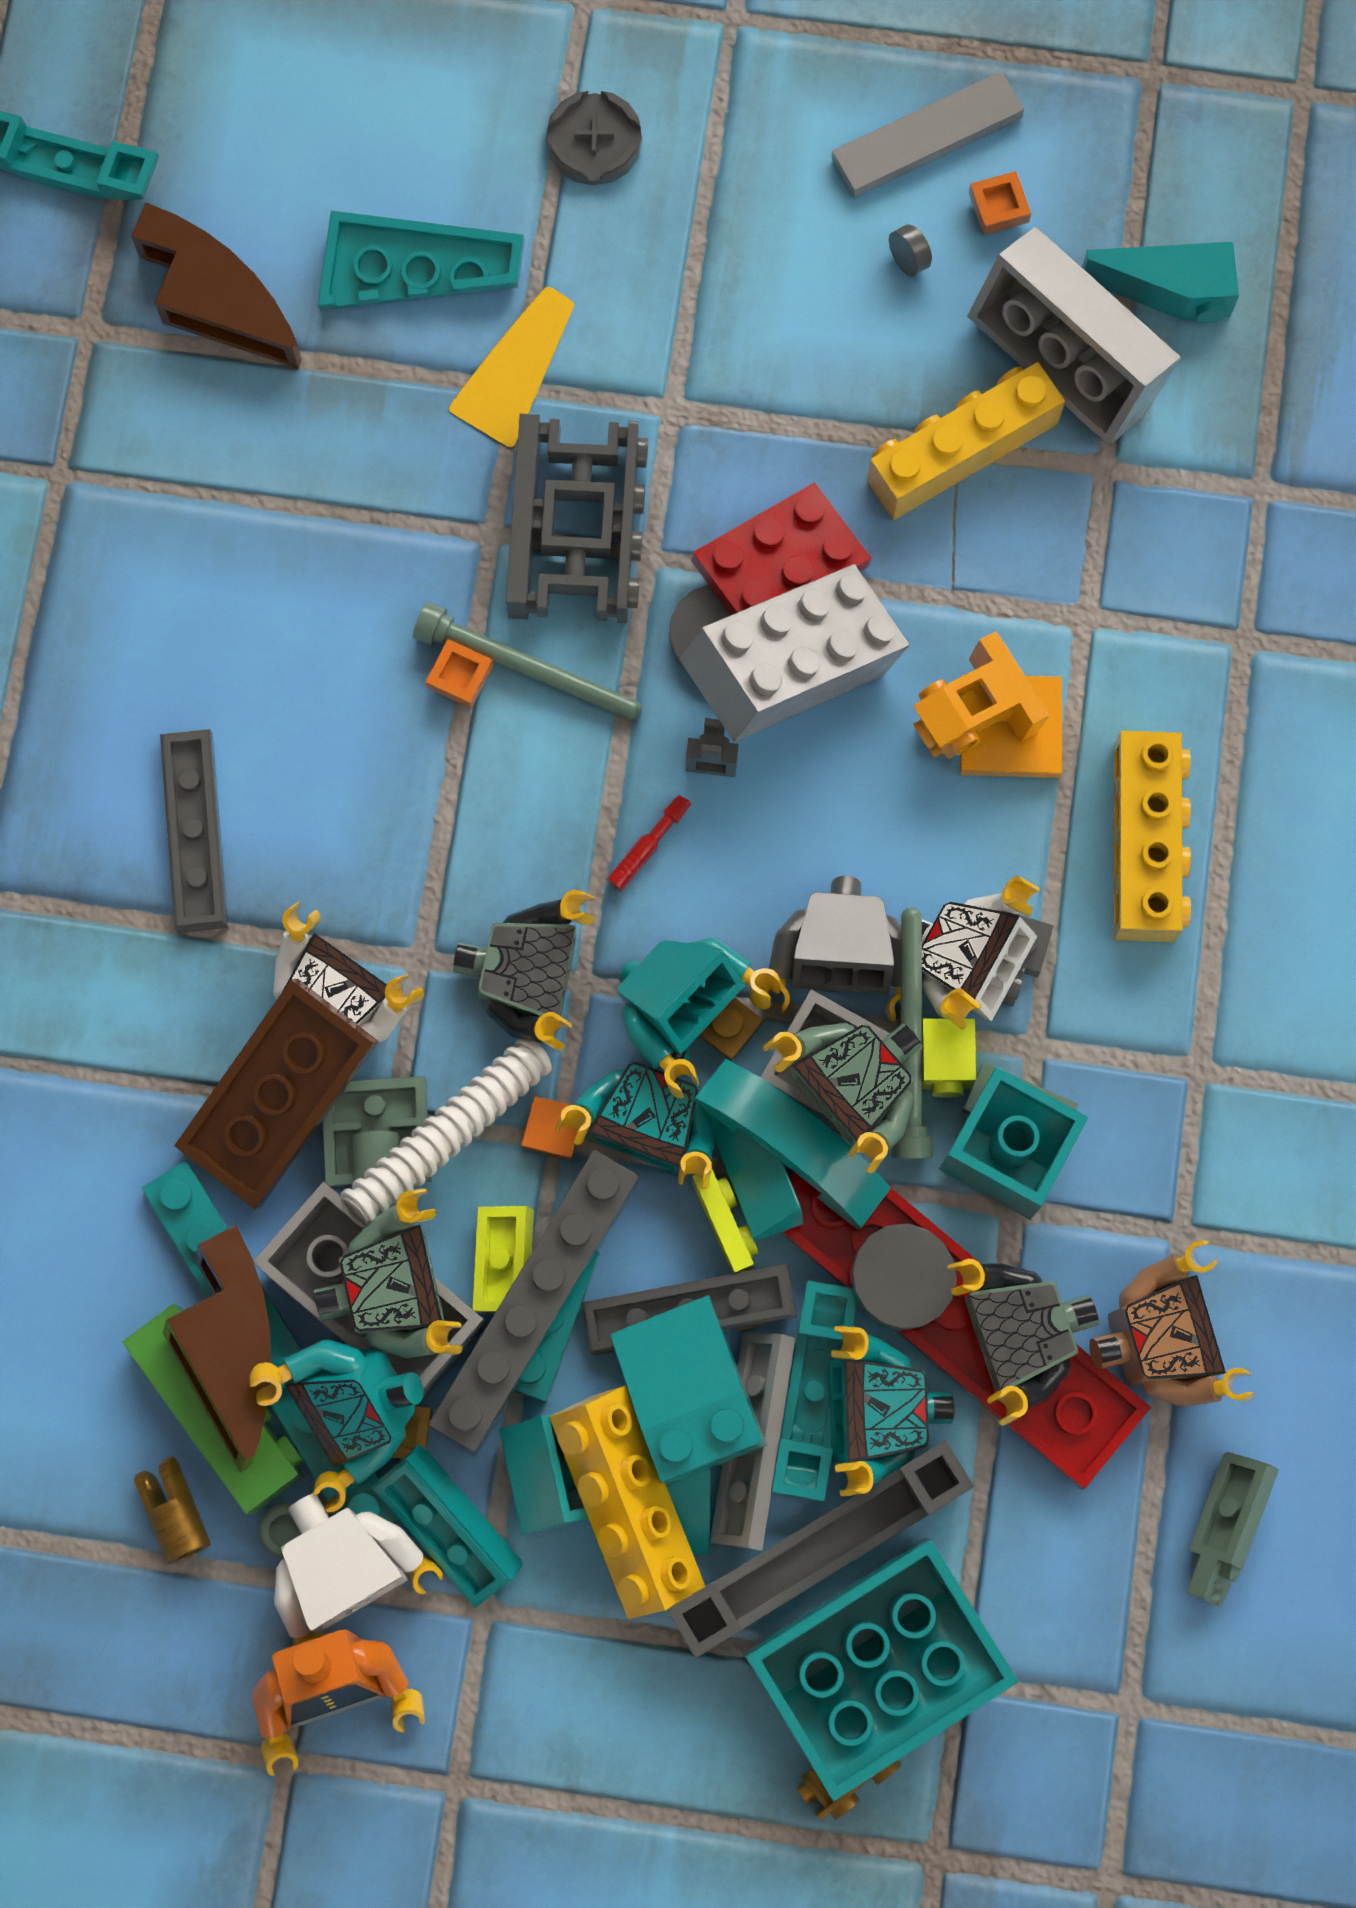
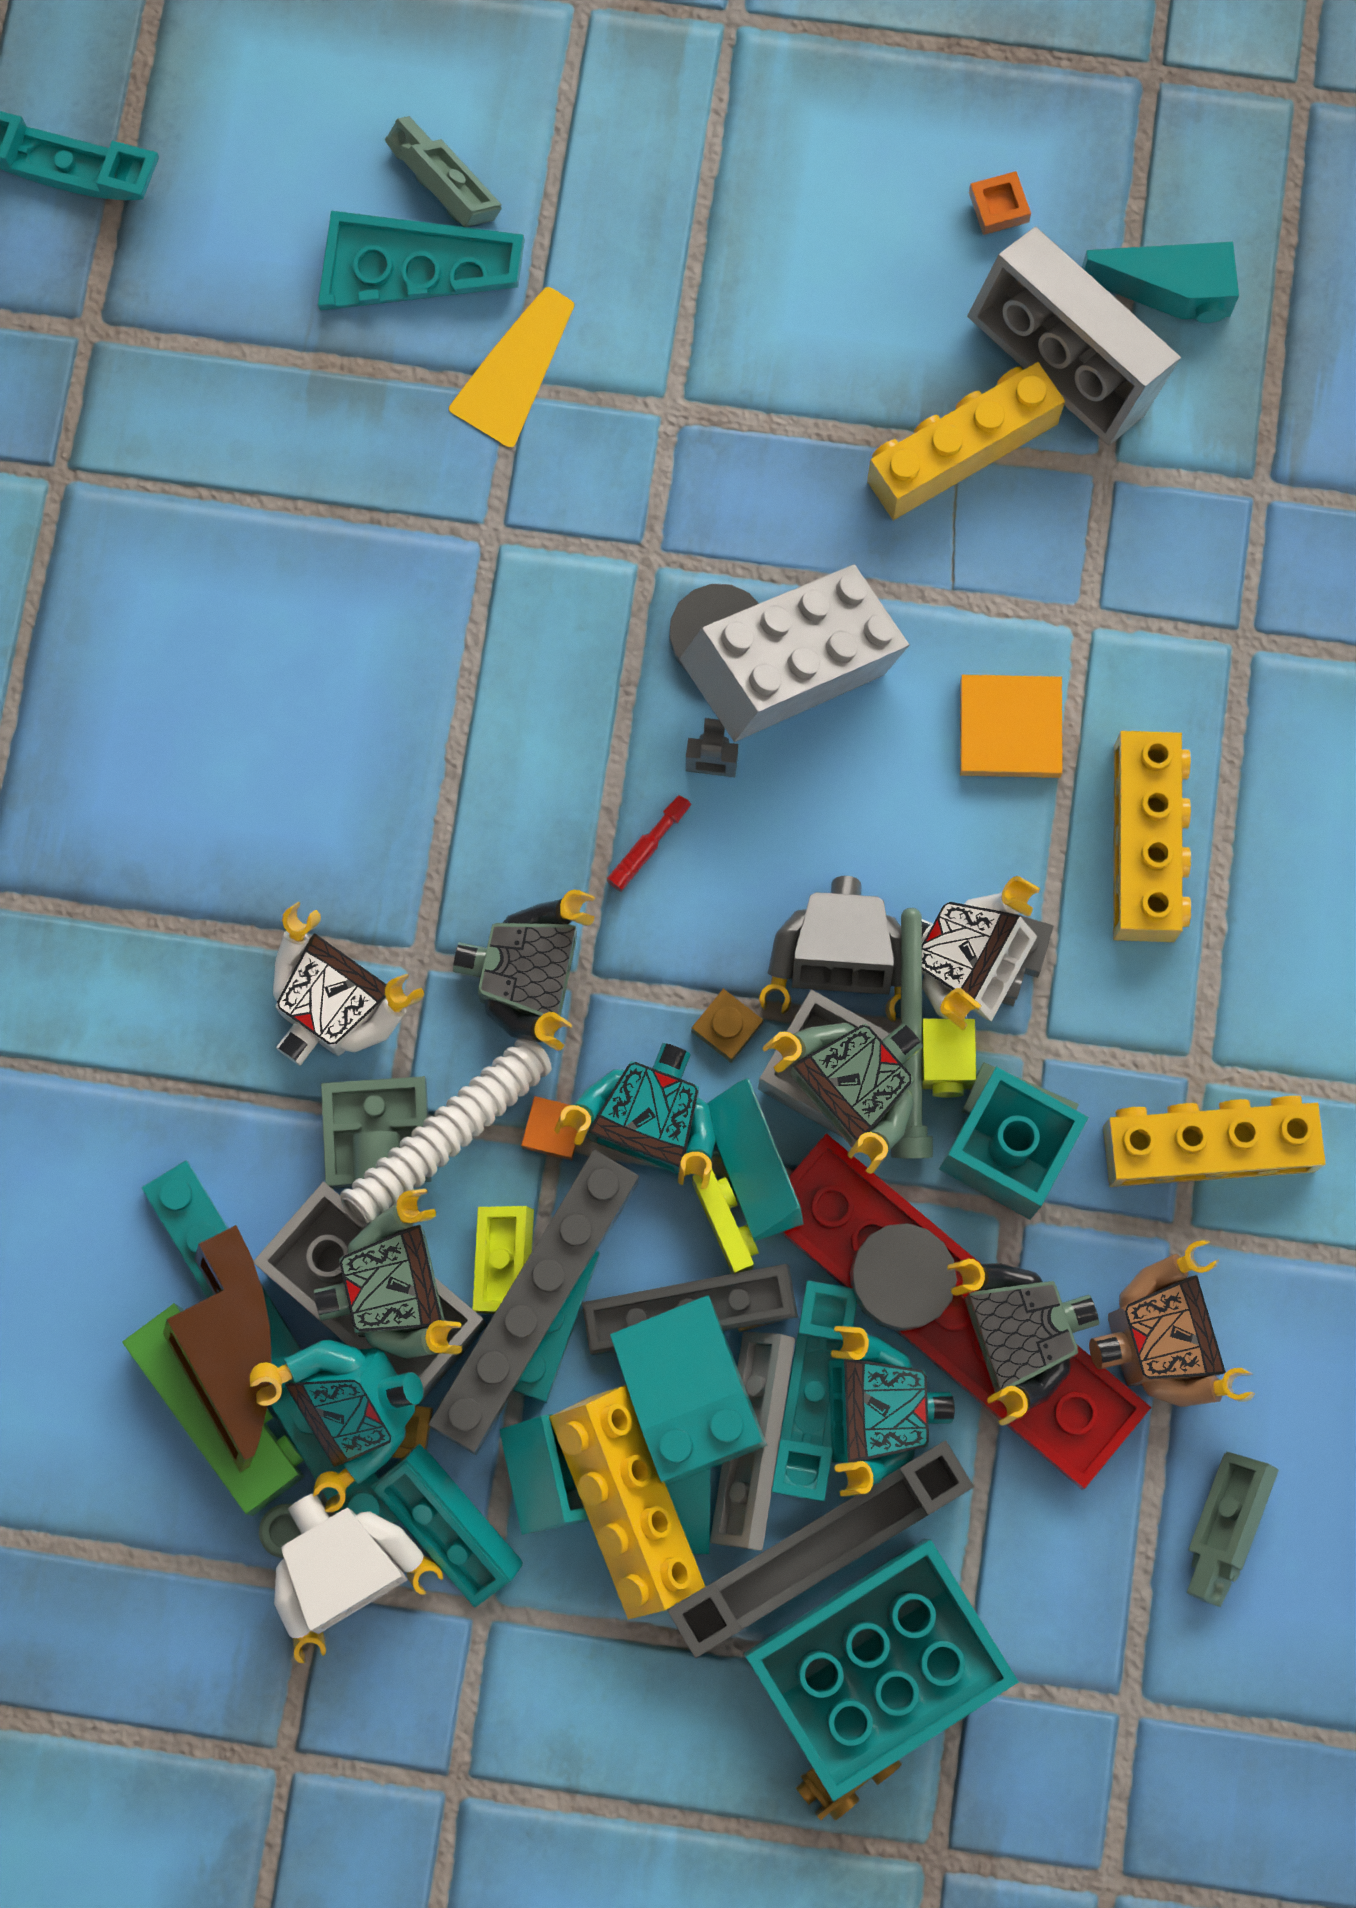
reddish brown slope [131,202,302,369] -> none
pearl gold hinge [133,1455,211,1564] -> none
dark grey tile [160,729,228,933] -> none
reddish brown plate [174,978,379,1209] -> none
orange torso [252,1629,425,1776] -> none
sand green piece [413,602,642,719] -> none
orange plate [425,639,494,709] -> none
dark grey fence [506,413,648,623] -> none
dark grey tile [546,91,642,185] -> none
teal torso [618,938,780,1099] -> none
red plate [691,482,871,615] -> none
teal slope [693,1059,891,1230] -> none
light grey tile [831,71,1024,197] -> none
dark grey tile [889,224,932,276] -> none
light orange tile [913,631,1050,760] -> none
none -> sand green hinge [385,116,502,227]
none -> yellow brick [1103,1096,1326,1187]

